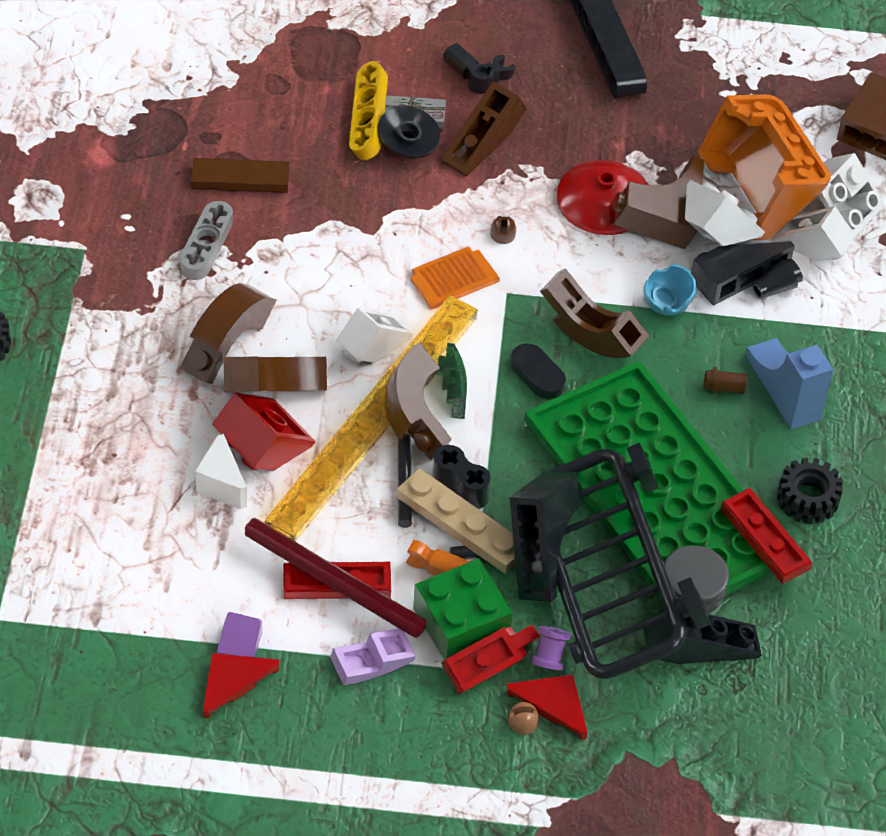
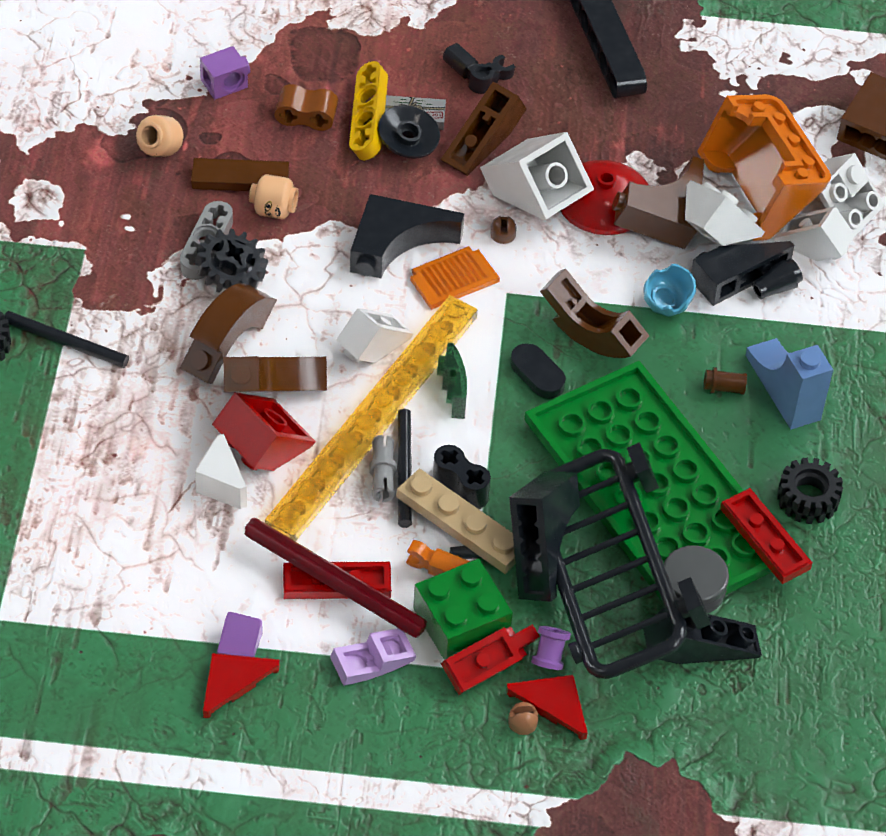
arch [385,342,452,461] -> none
none -> black bar [5,311,129,368]
none -> light nougat head [136,115,184,157]
none -> black gear [195,229,268,293]
none -> medium lavender brick [200,46,250,100]
none -> light nougat head [249,174,299,219]
none -> dark orange axle [274,84,339,131]
none -> black arch [350,194,464,279]
none -> light grey pin [369,435,397,502]
none -> white slope [480,132,594,220]

